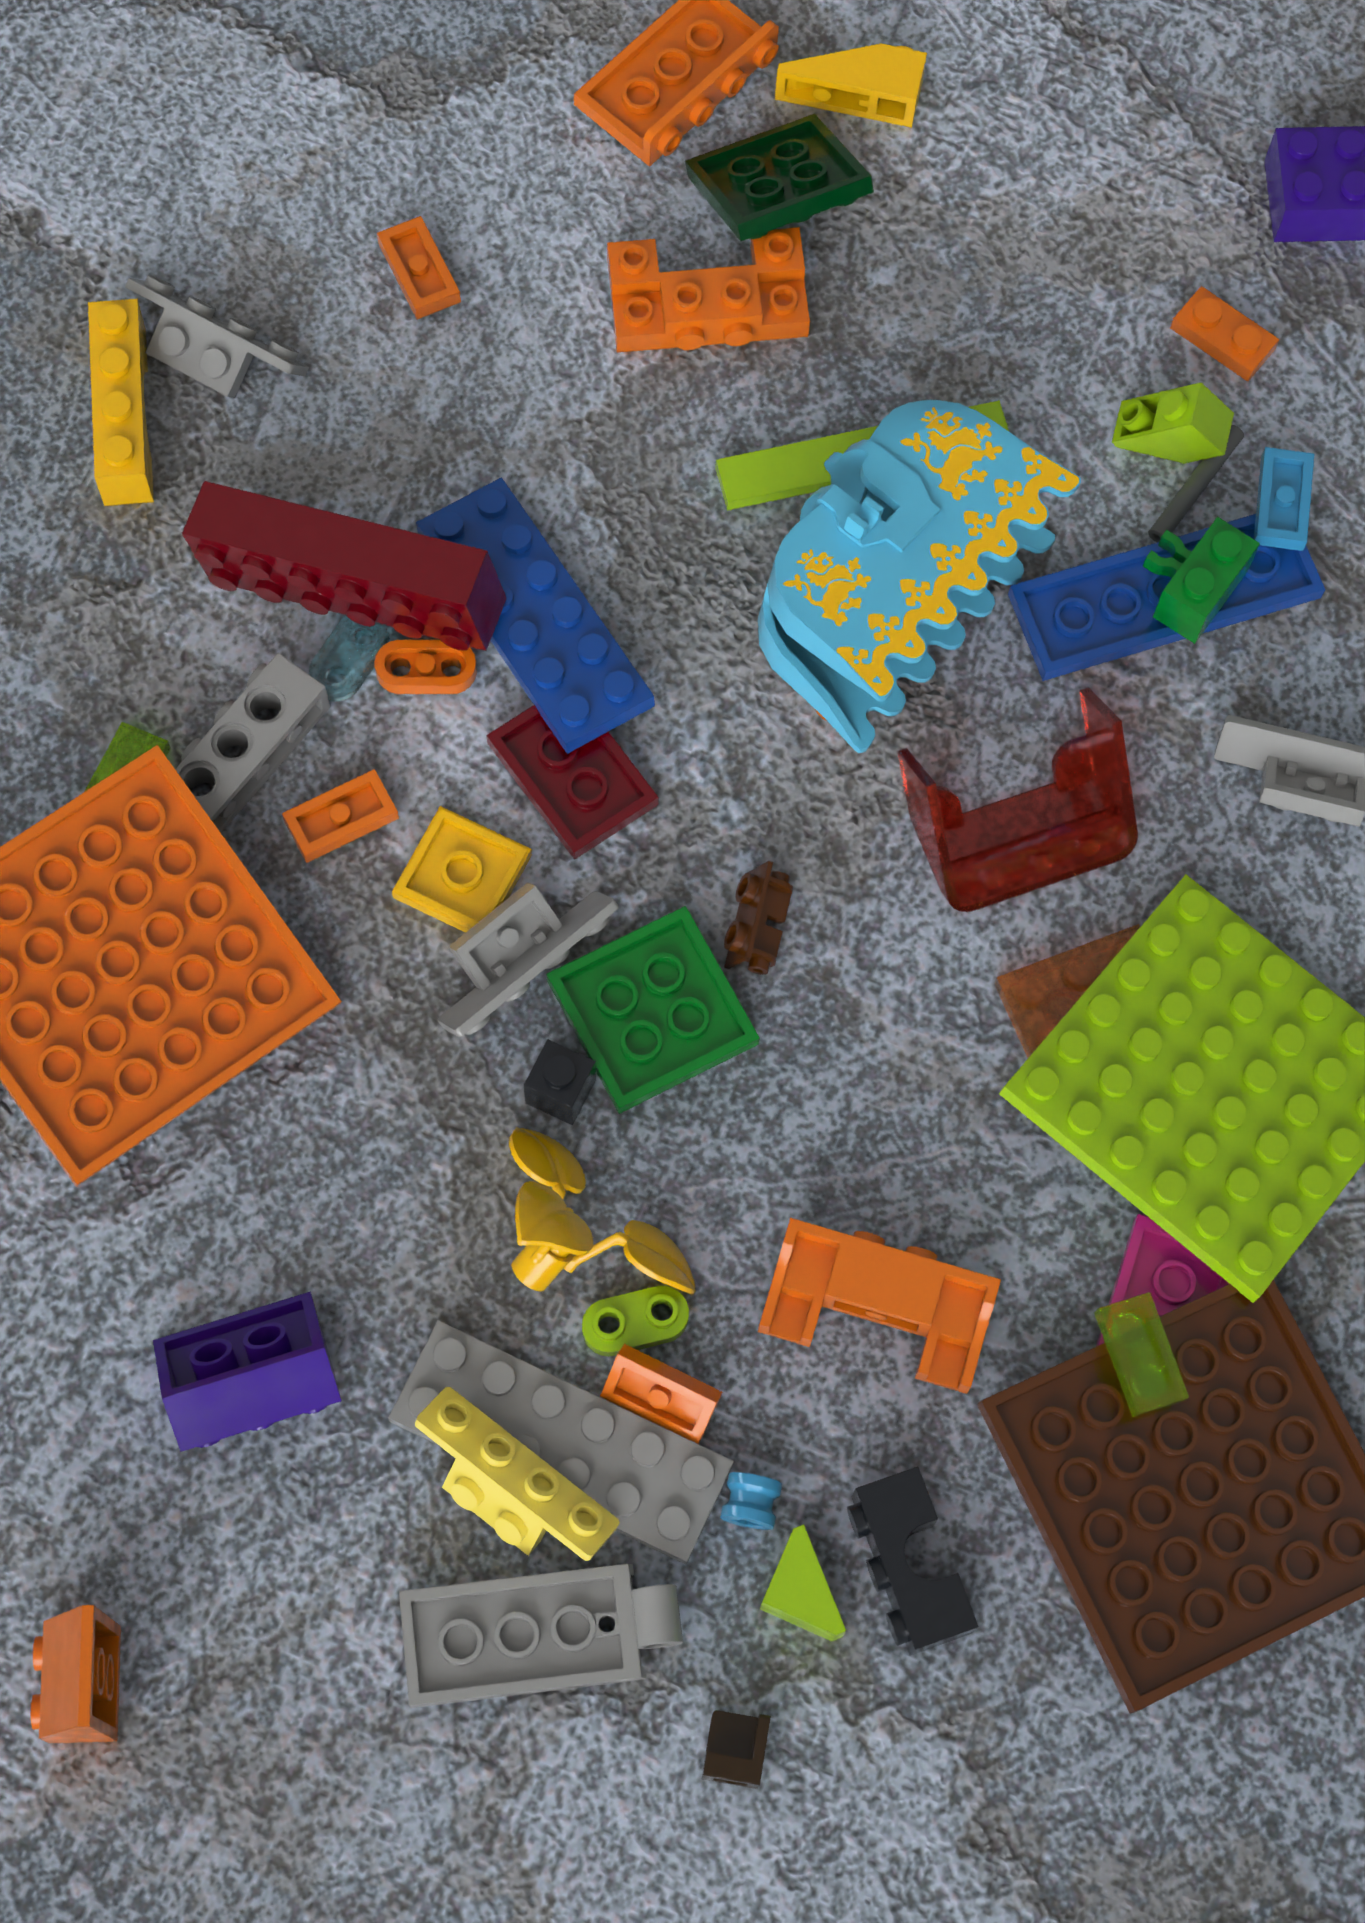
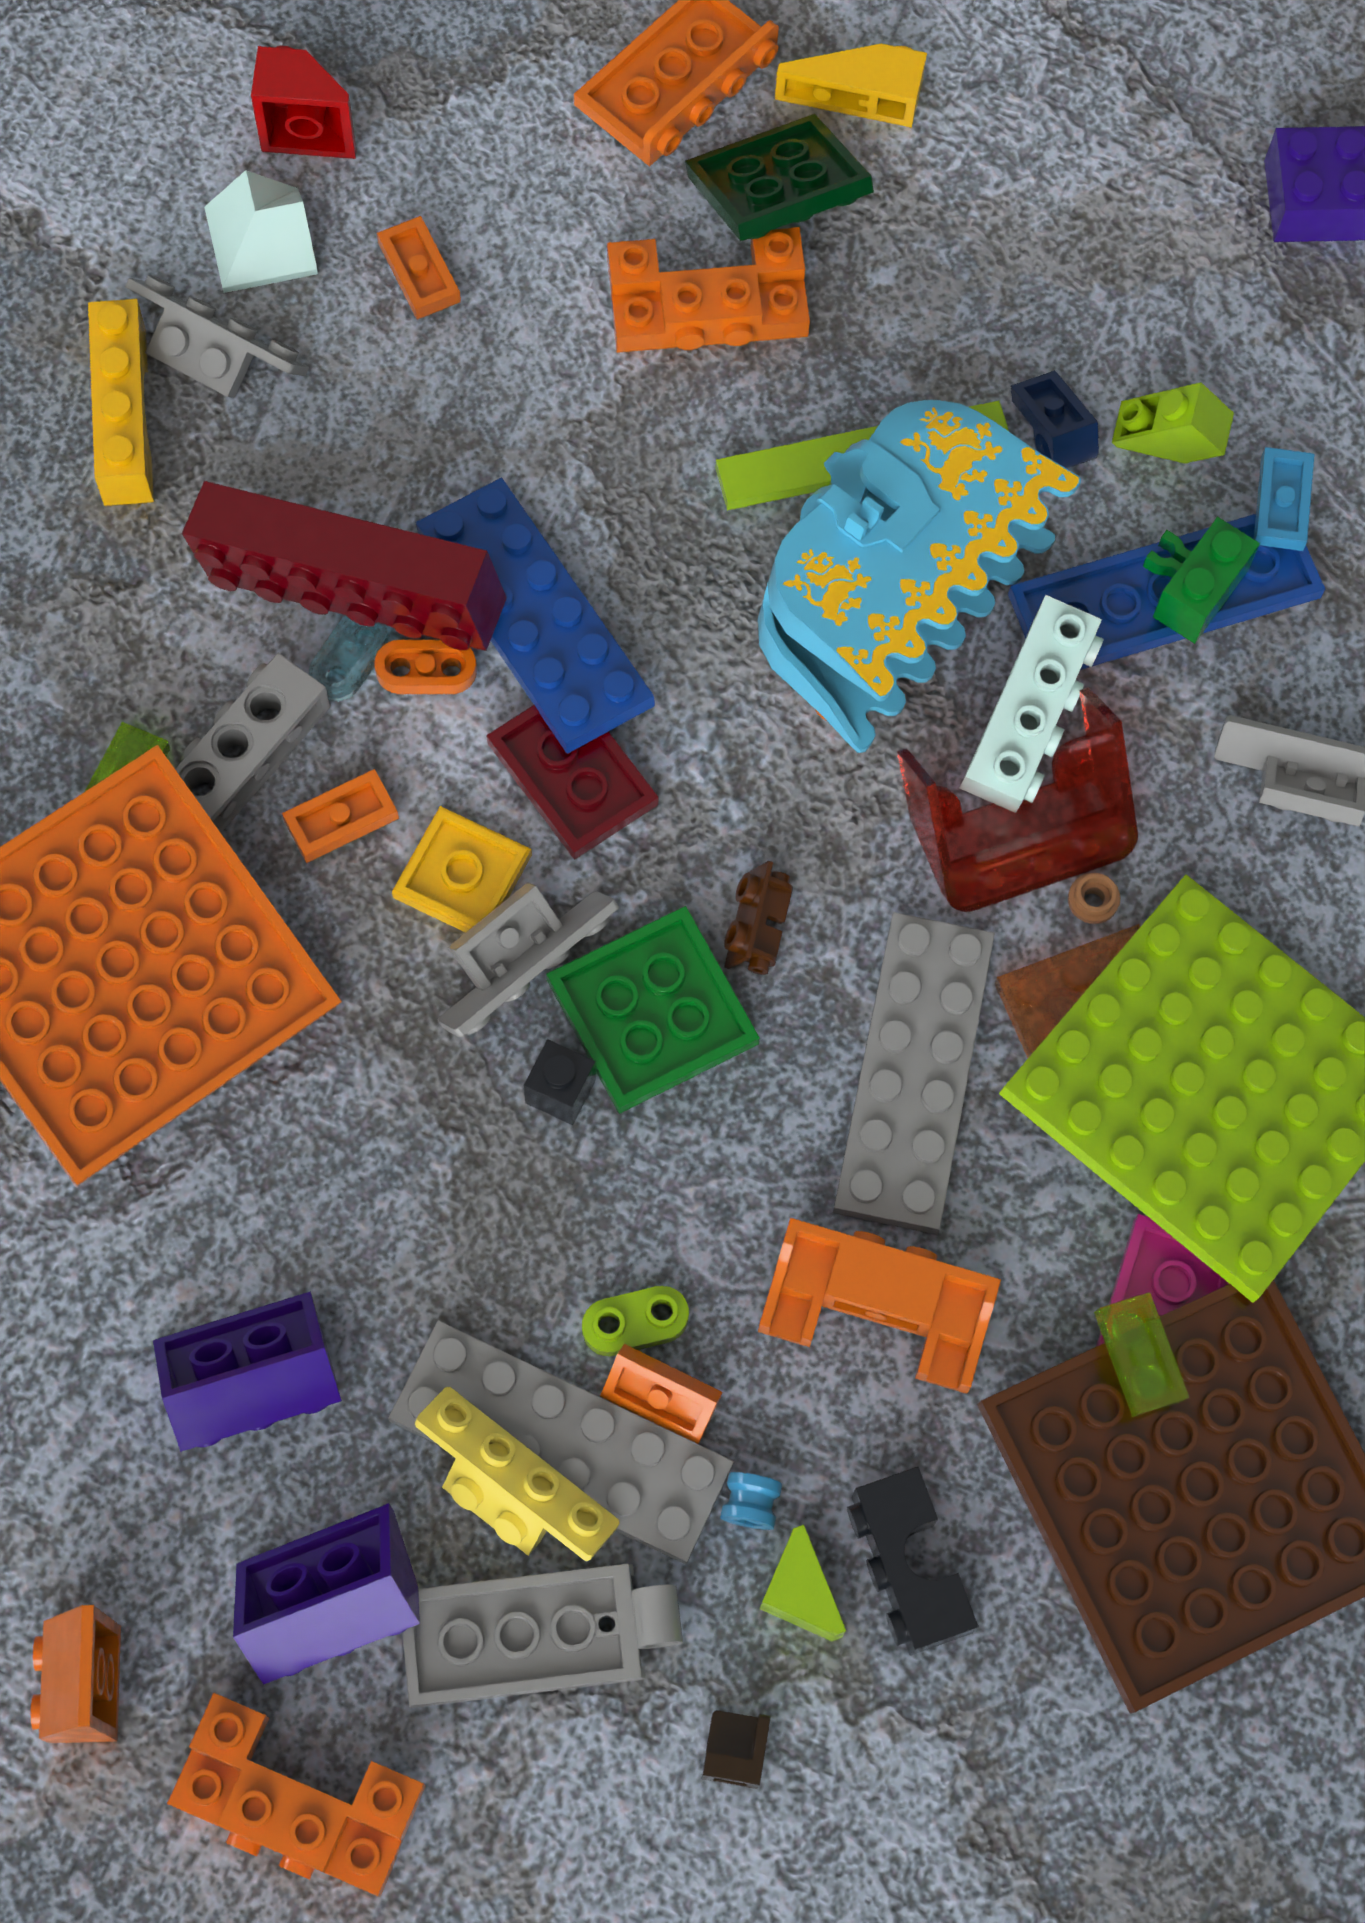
yellow plant [509,1127,696,1296] -> none
dark grey piece [1148,425,1244,543] -> none
orange plate [1170,286,1280,382] -> none
none -> orange bracket [167,1693,426,1897]
none -> light aqua slope [204,170,318,293]
none -> dark purple slope [233,1503,420,1685]
none -> red slope [251,46,357,159]
none -> light grey plate [833,912,995,1235]
none -> light aqua brick [959,595,1104,813]
none -> dark blue plate [1011,370,1099,469]
none -> medium nougat plate [1068,873,1120,924]

